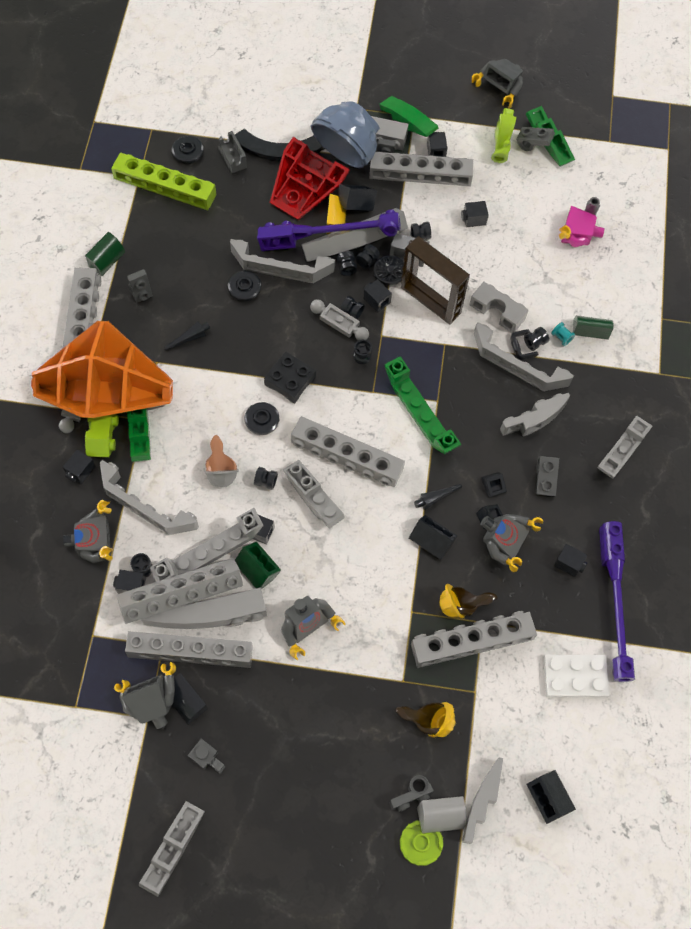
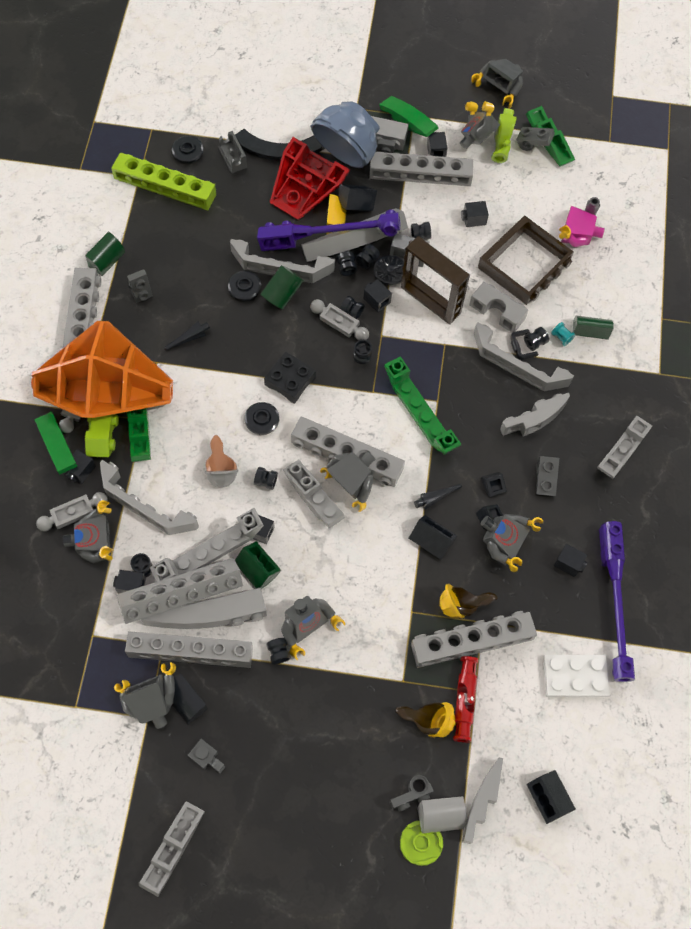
none -> green slope [34,412,77,475]
none -> light grey plate [36,492,108,531]
none -> dark green brick [260,265,304,309]
none -> black wheel [266,638,291,664]
none -> dark grey torso [320,451,376,512]
none -> red piece [453,656,478,743]
none -> dark grey torso [460,101,500,149]
none -> dark brown window [478,215,574,305]

